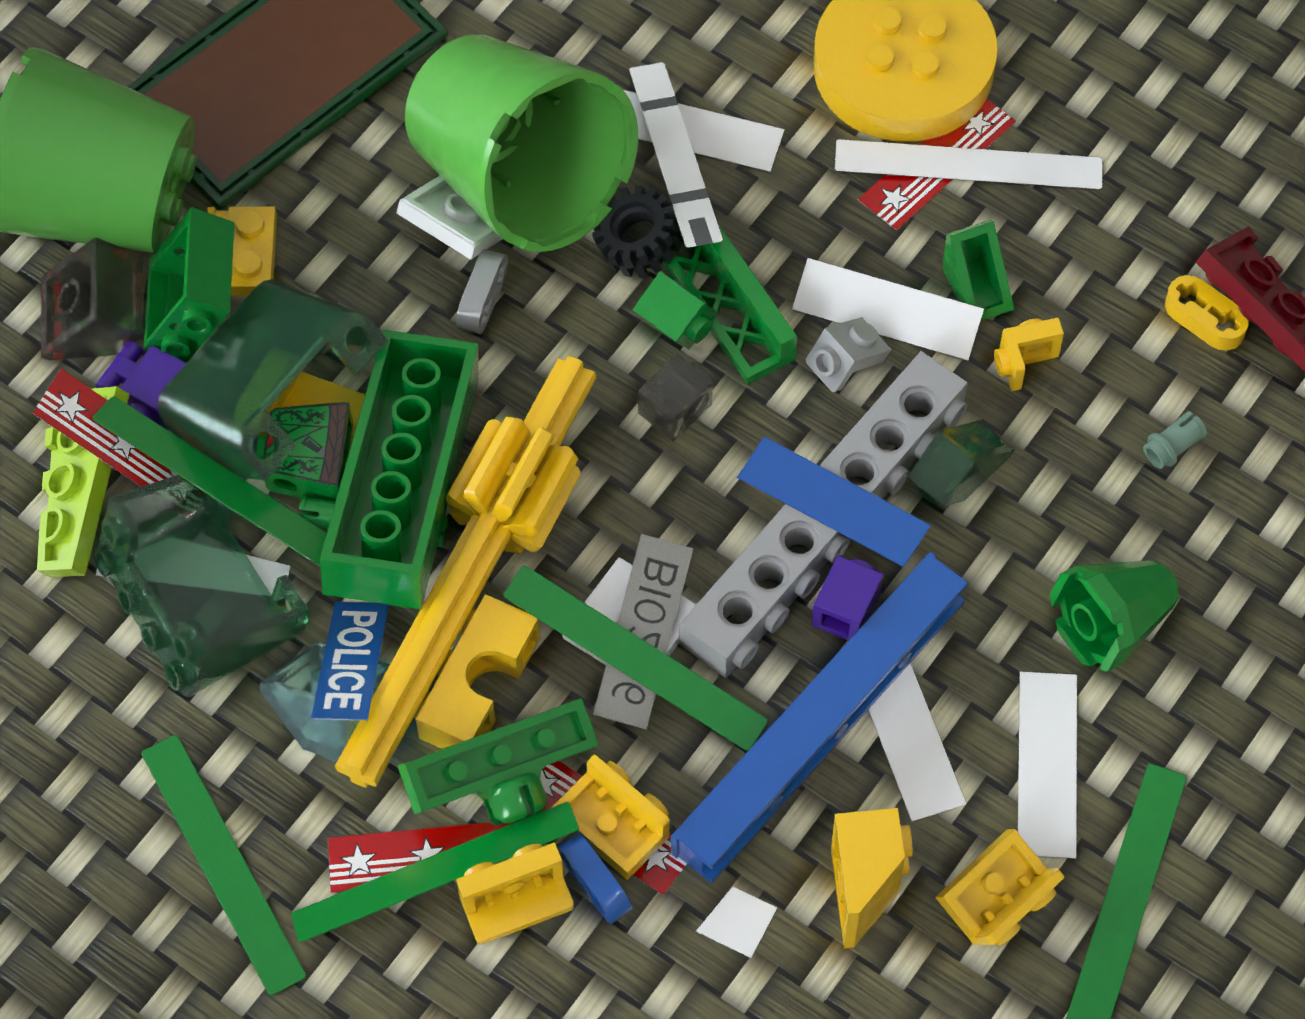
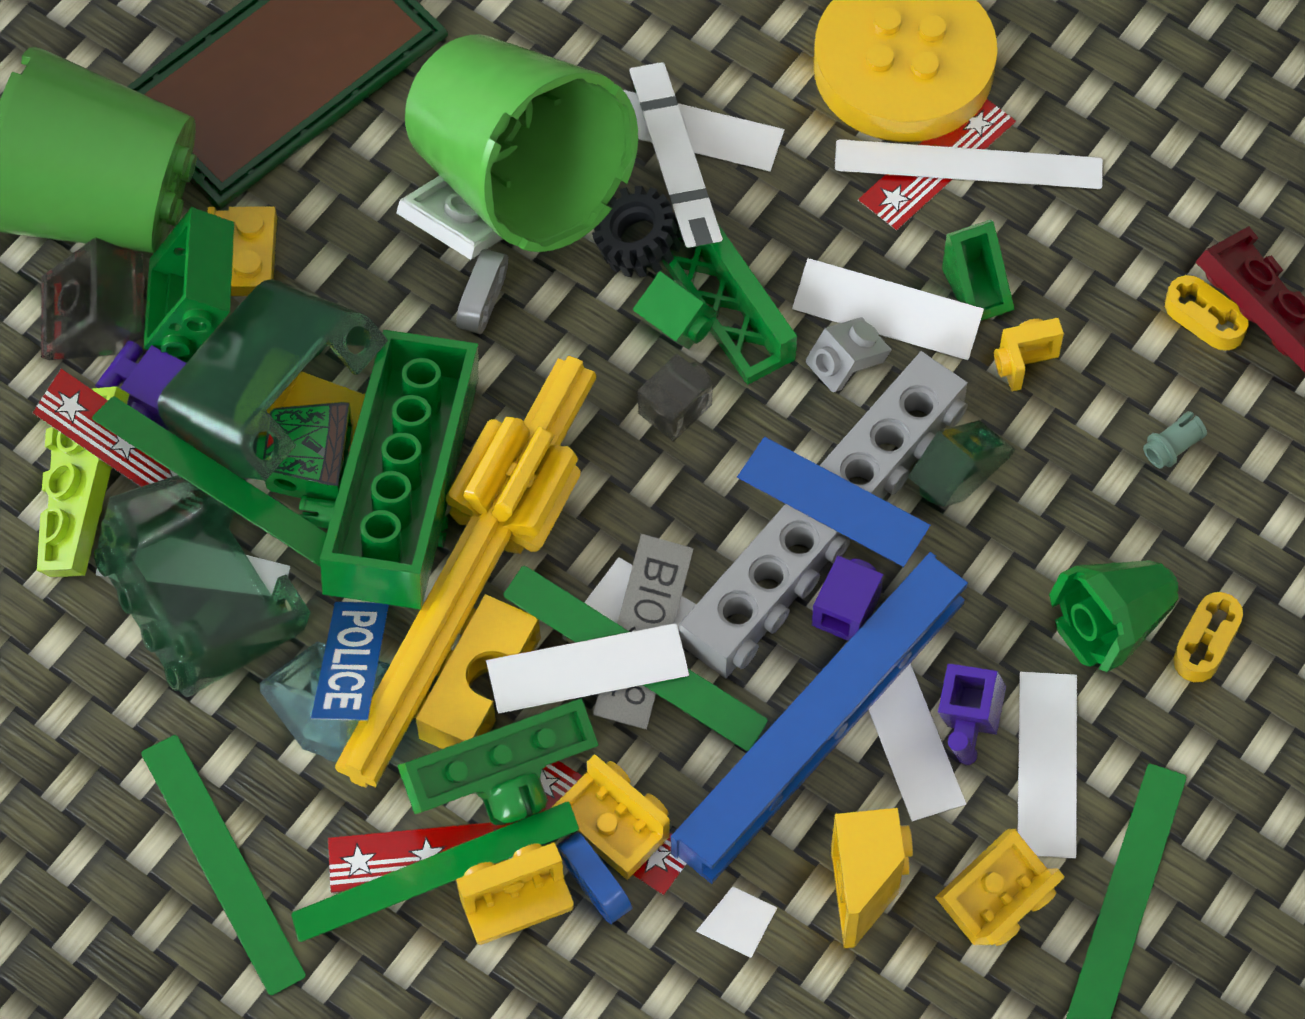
none -> white sticker [486,623,689,714]
none -> dark purple brick [938,663,1006,765]
none -> yellow beam [1173,592,1243,682]

